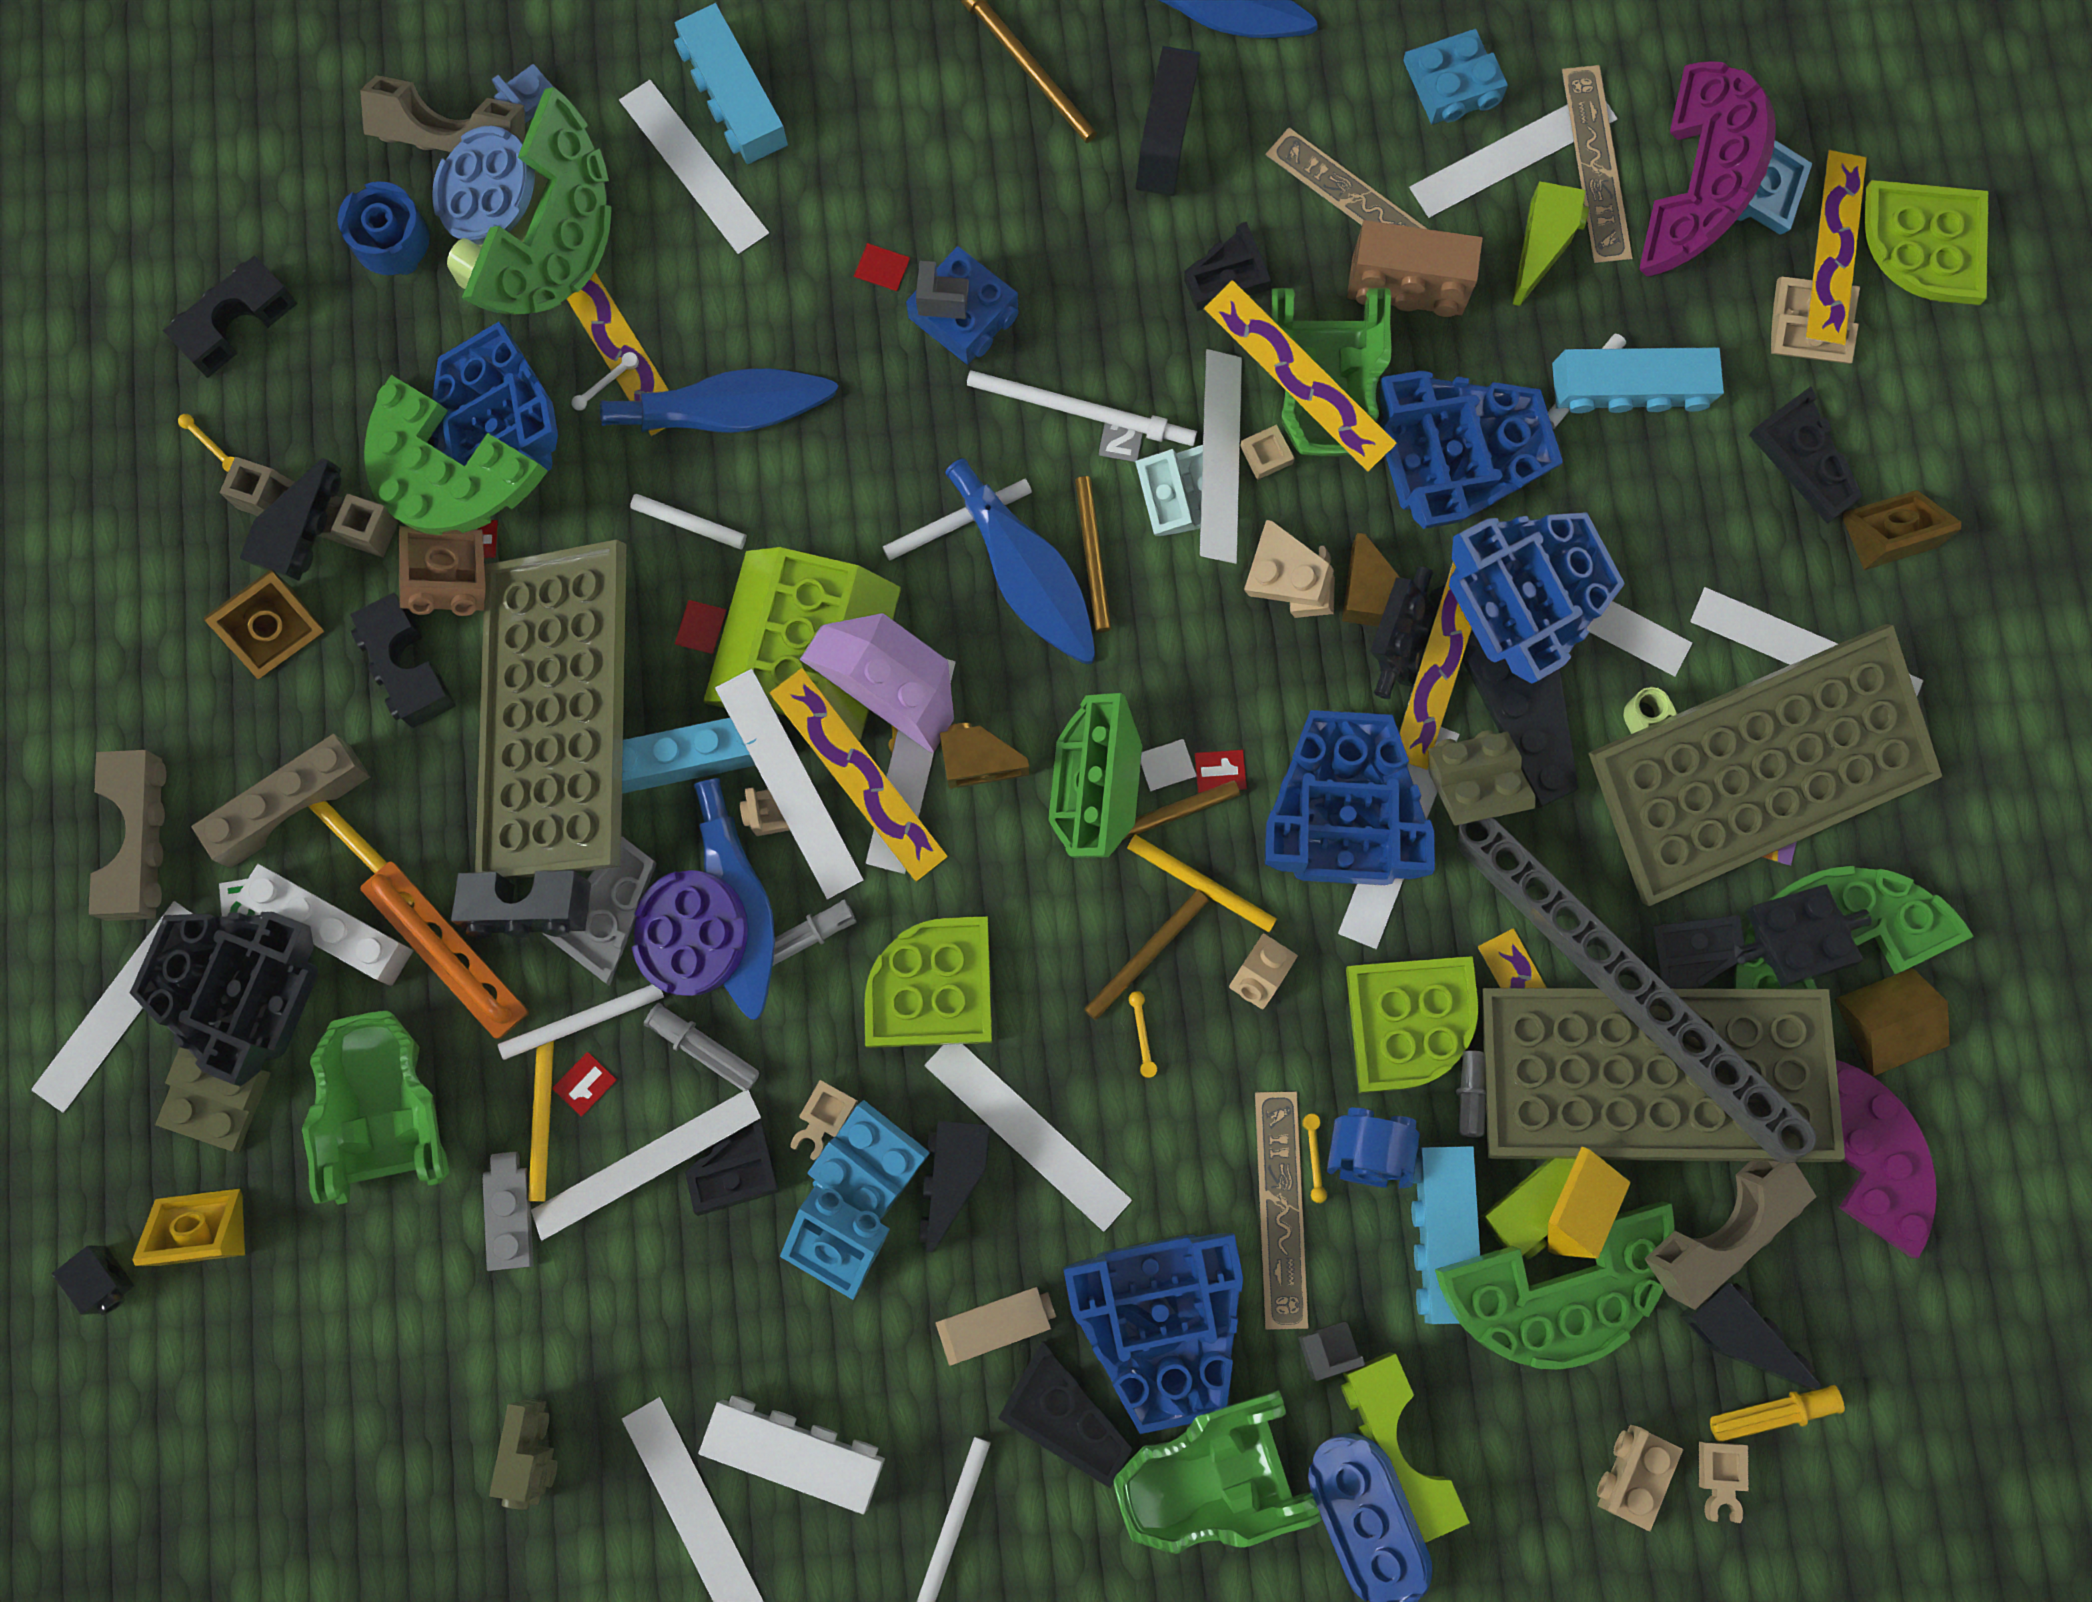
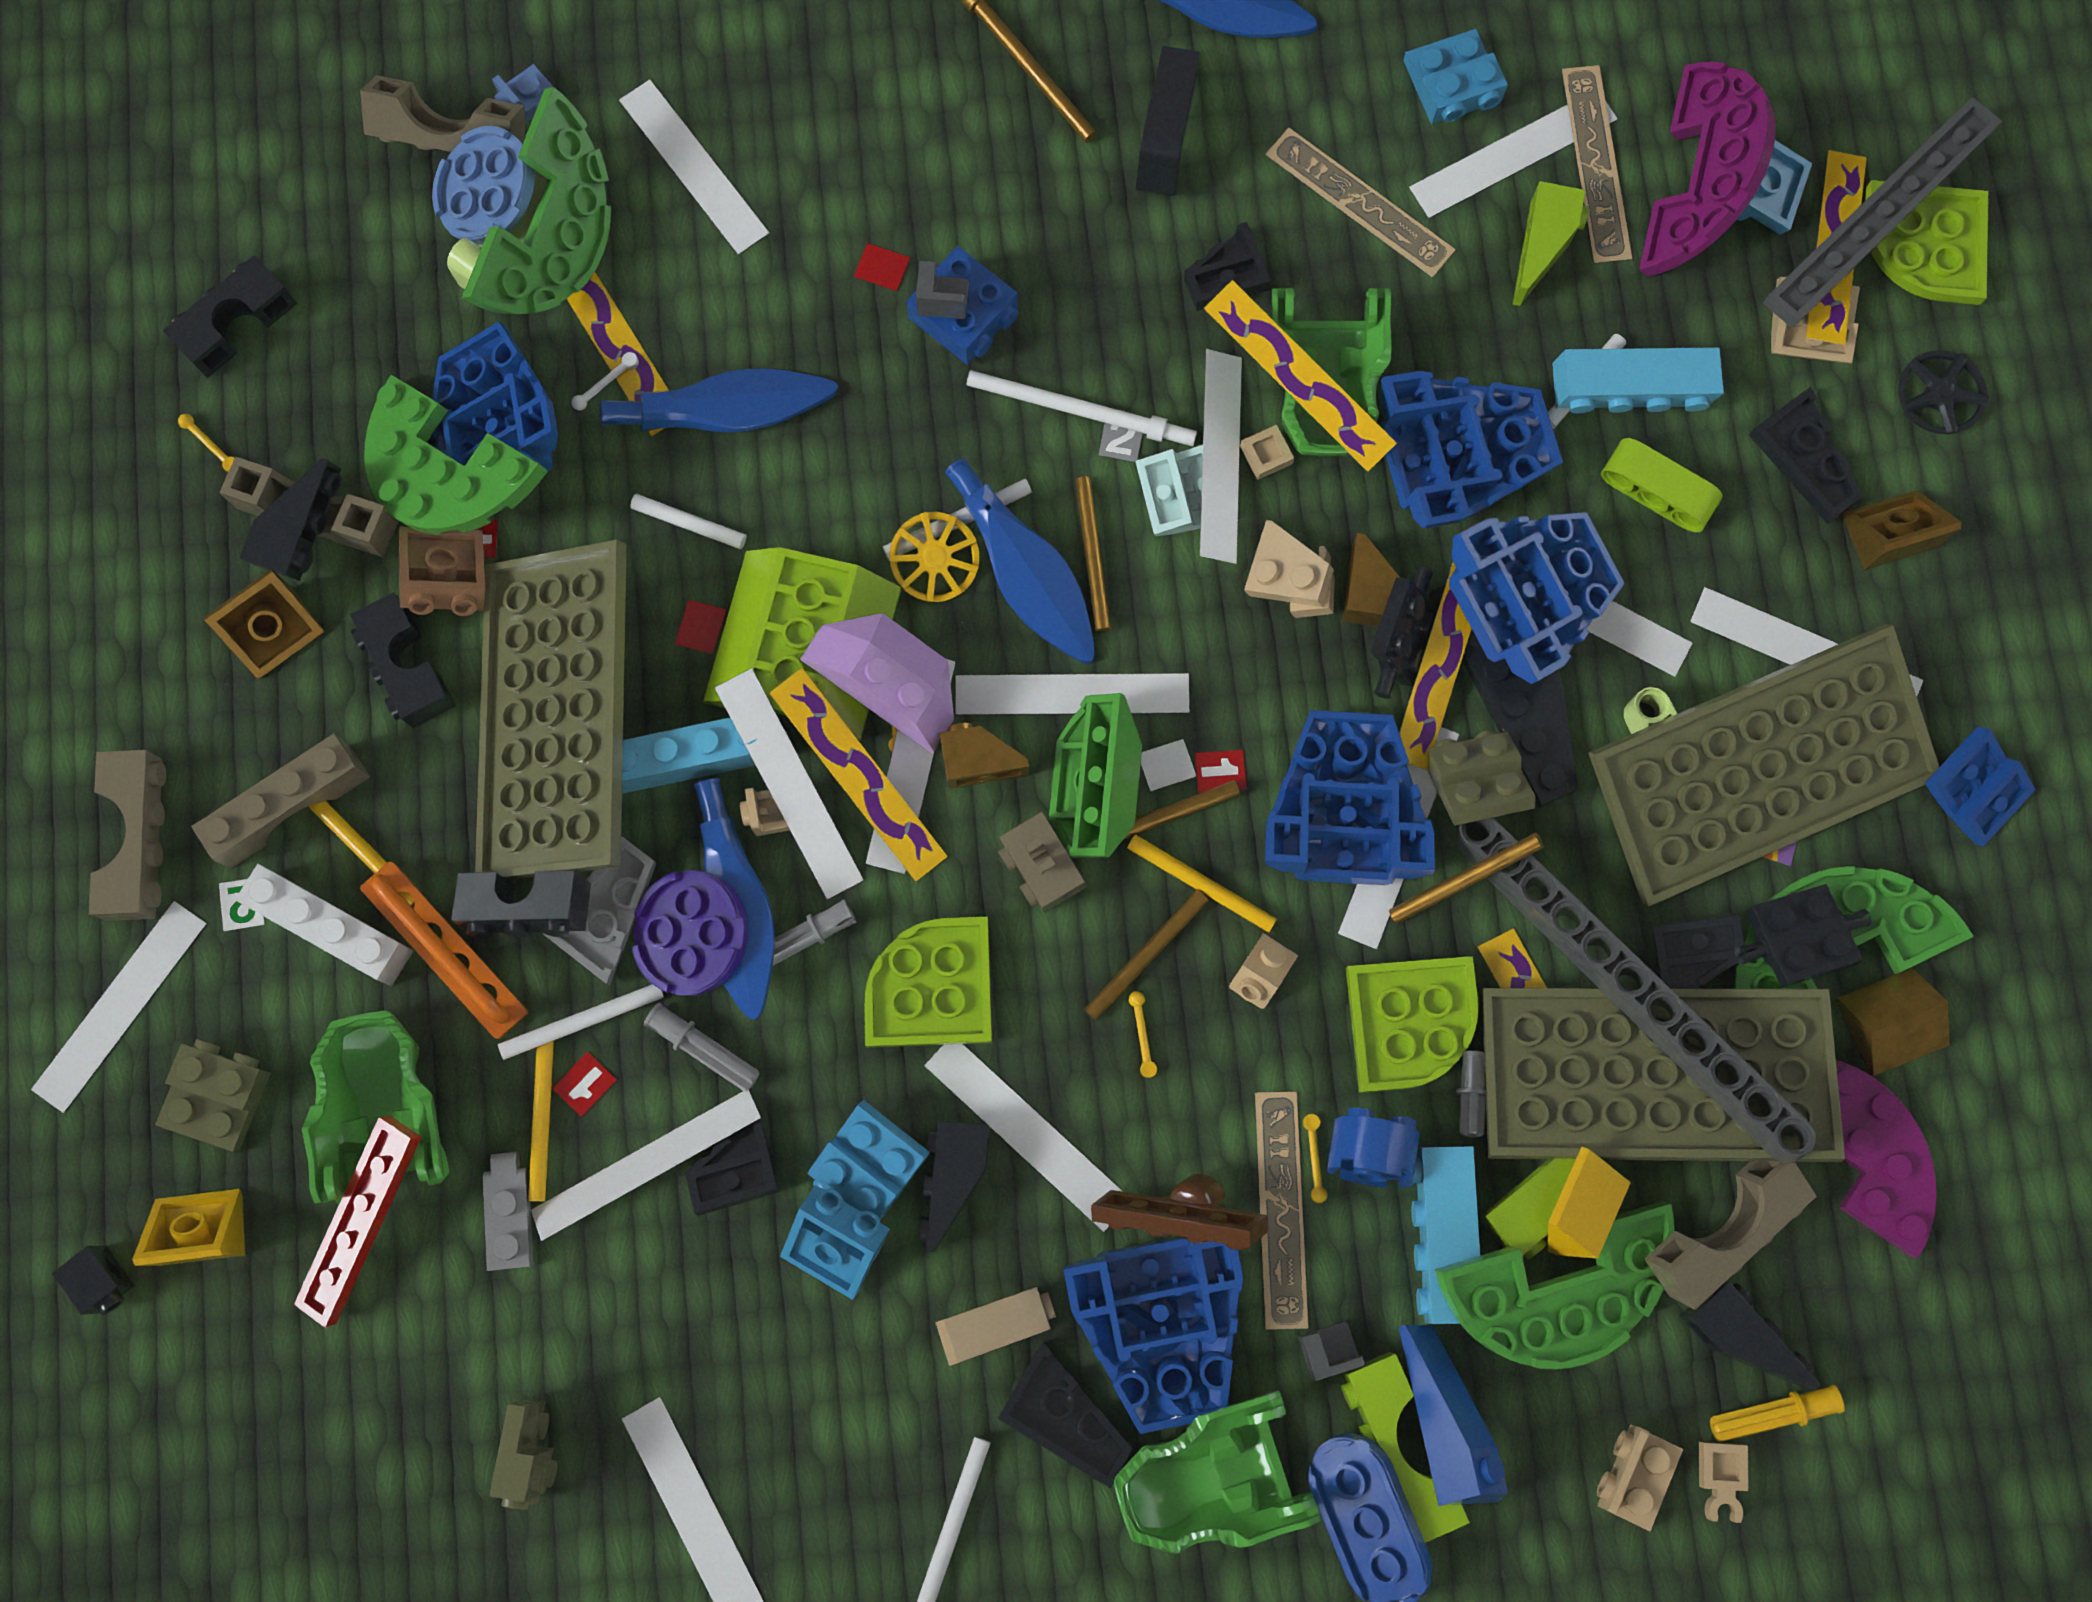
black wedge [129,912,319,1087] -> none
blue brick [338,181,430,275] -> none
medium azure brick [674,3,788,165] -> none
white brick [698,1395,885,1514] -> none
tan plate [791,1080,858,1161] -> none
medium nougat brick [1347,220,1483,317] -> none
none -> plate [294,1115,421,1327]
none -> yellow wheel [890,512,979,602]
none -> white sticker [956,673,1189,714]
none -> dark tan brick [998,812,1086,913]
none -> reddish brown plate [1091,1174,1268,1250]
none -> pearl gold bar [1389,833,1544,924]
none -> blue wedge [1399,1325,1508,1506]
none -> lime beam [1601,438,1723,532]
none -> dark grey plate [1763,96,2002,329]
none -> black wheel [1898,350,1990,434]
none -> blue slope [1925,726,2036,847]

